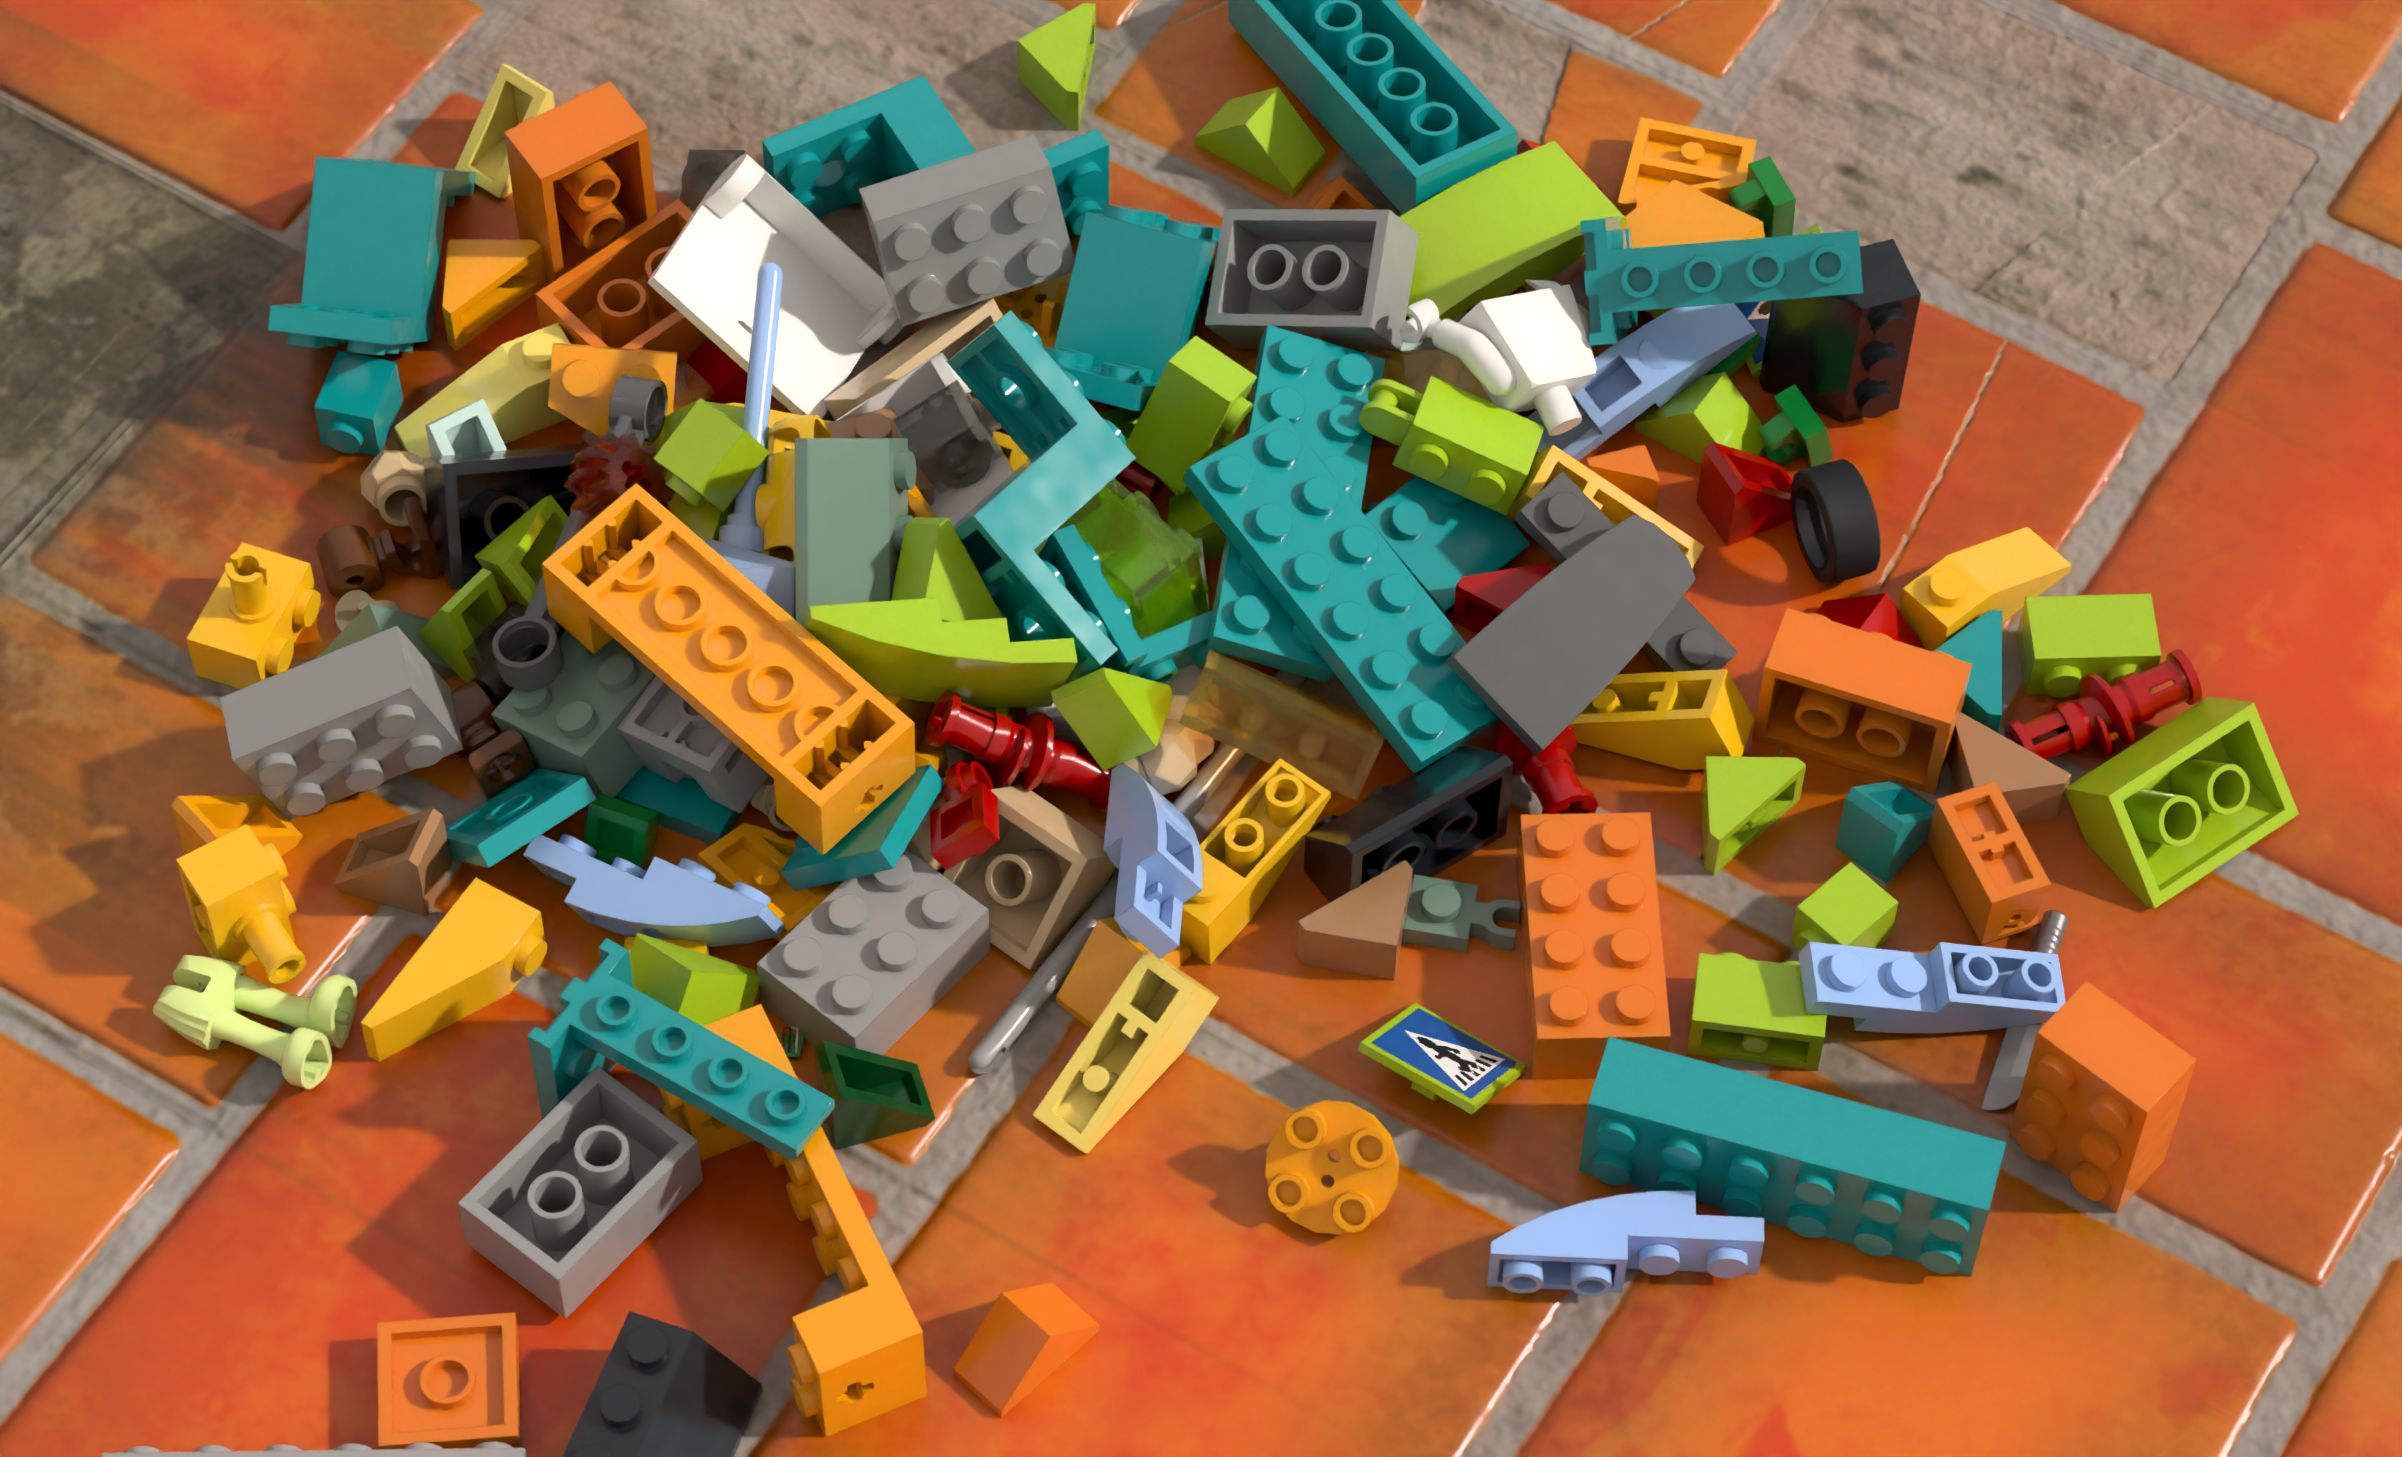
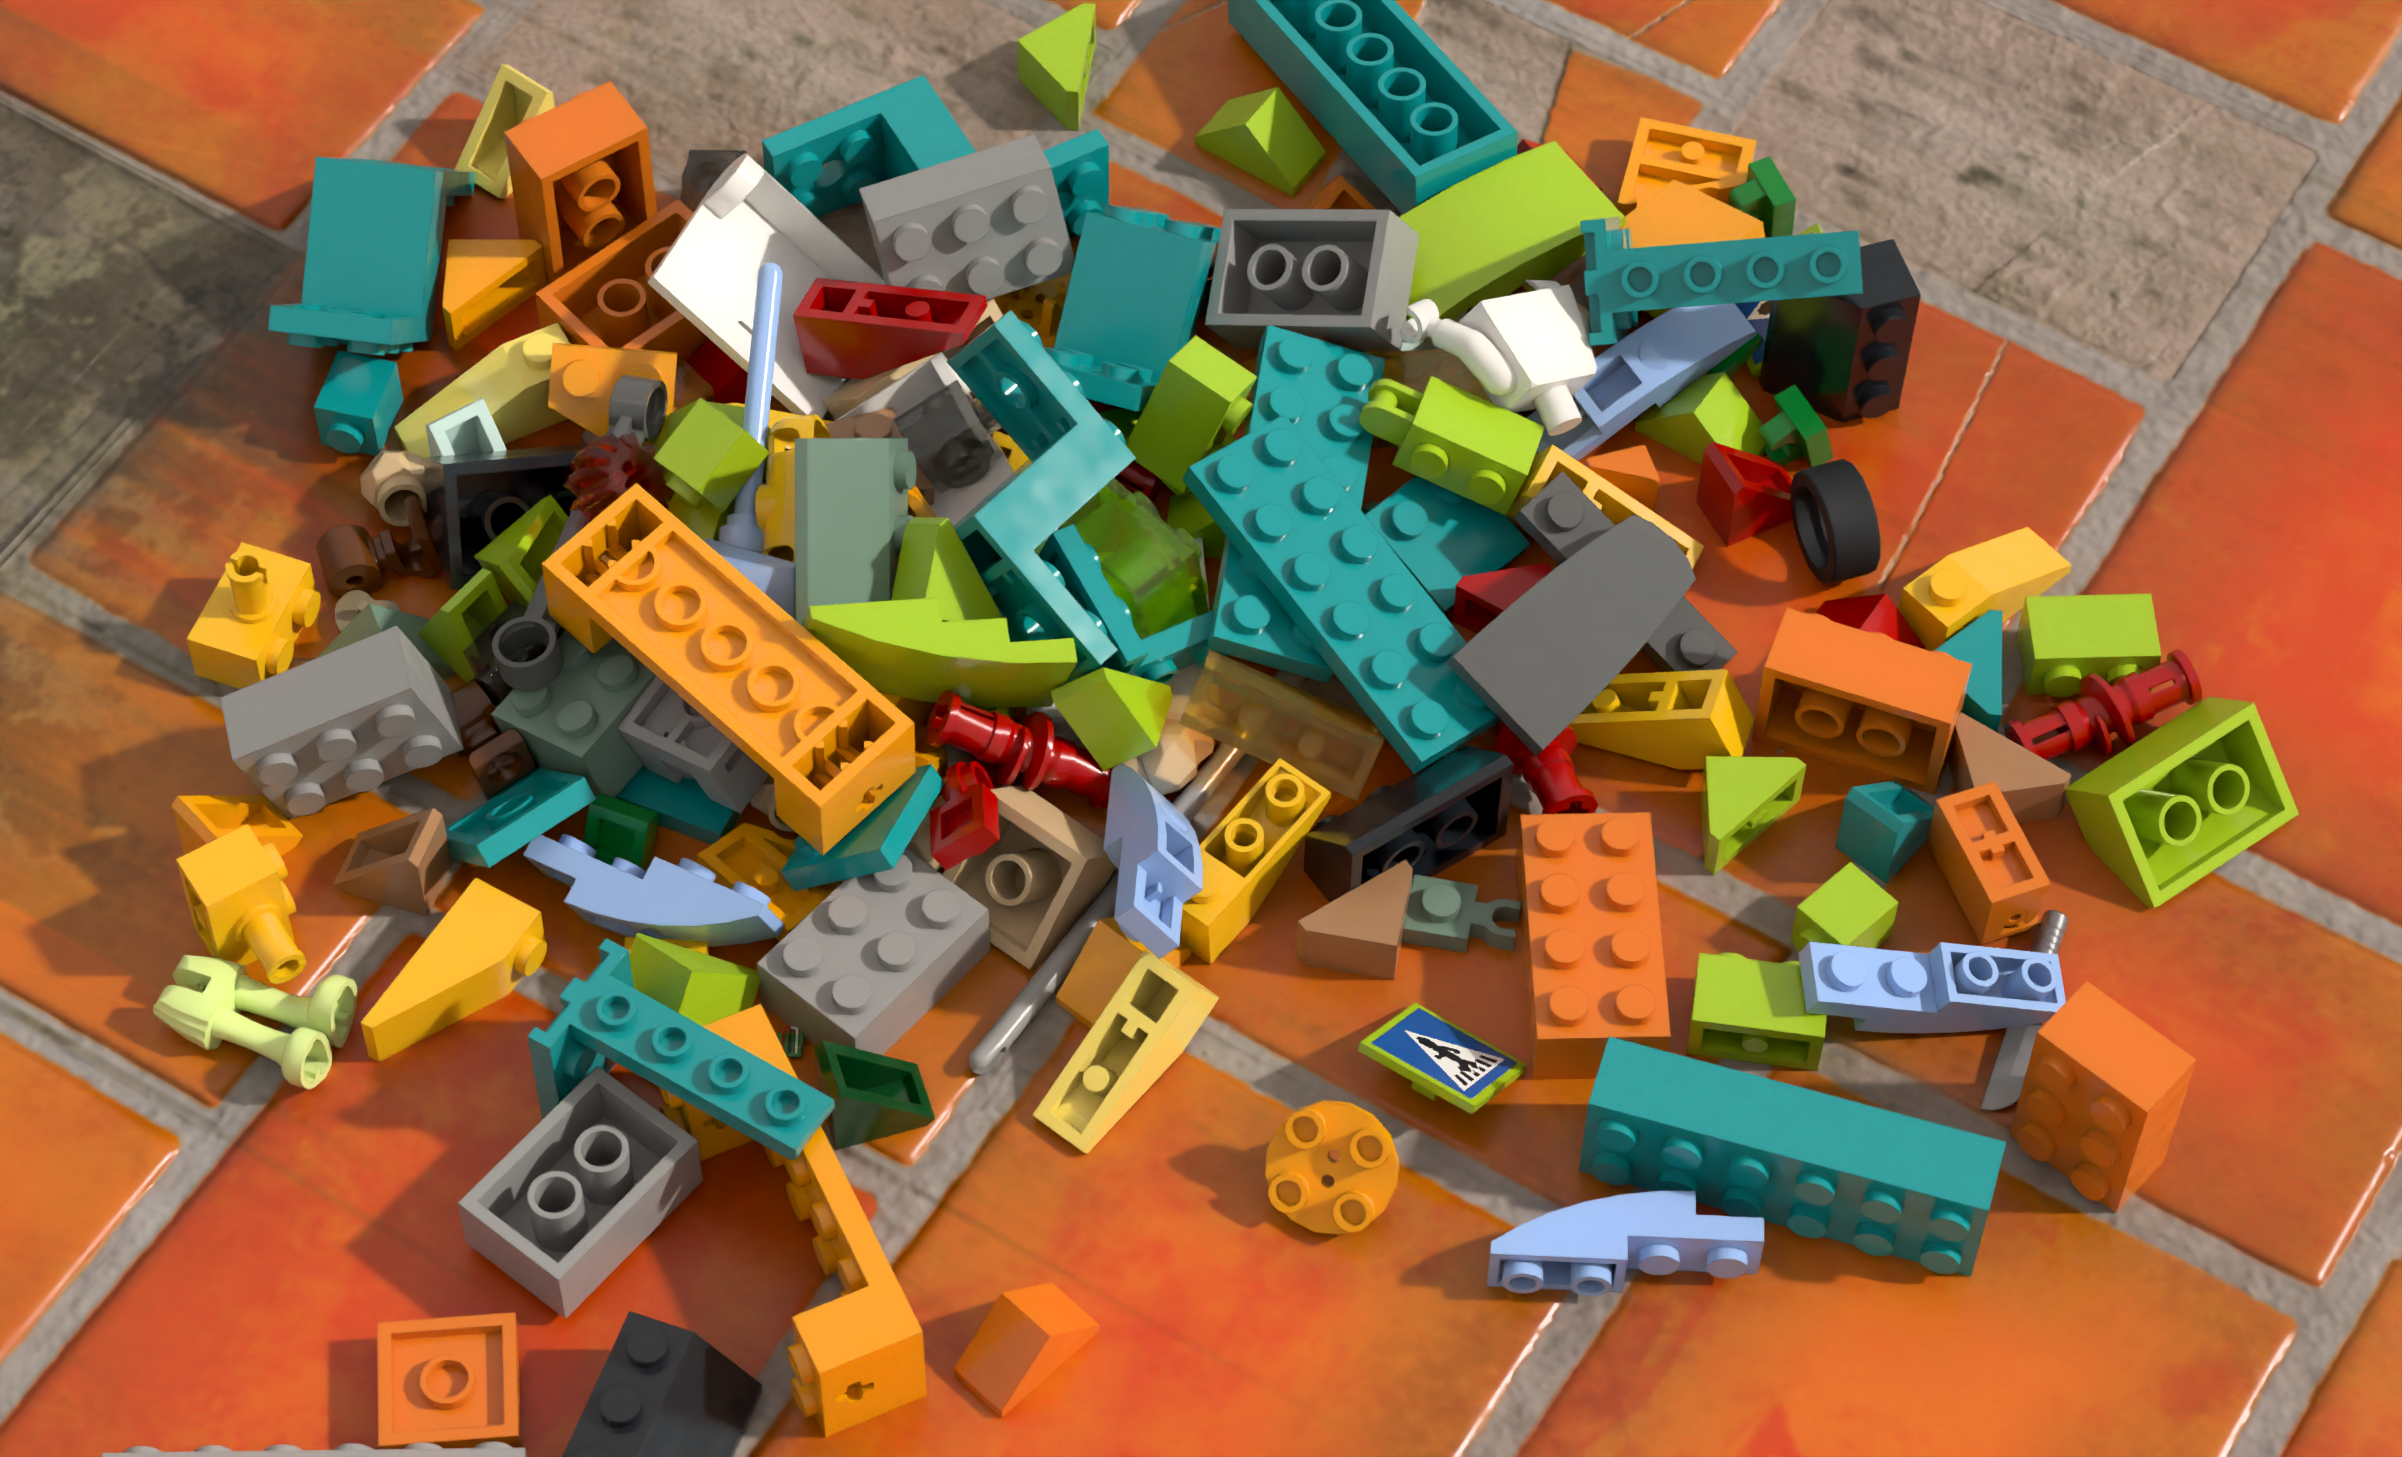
none -> red slope [793,277,988,380]

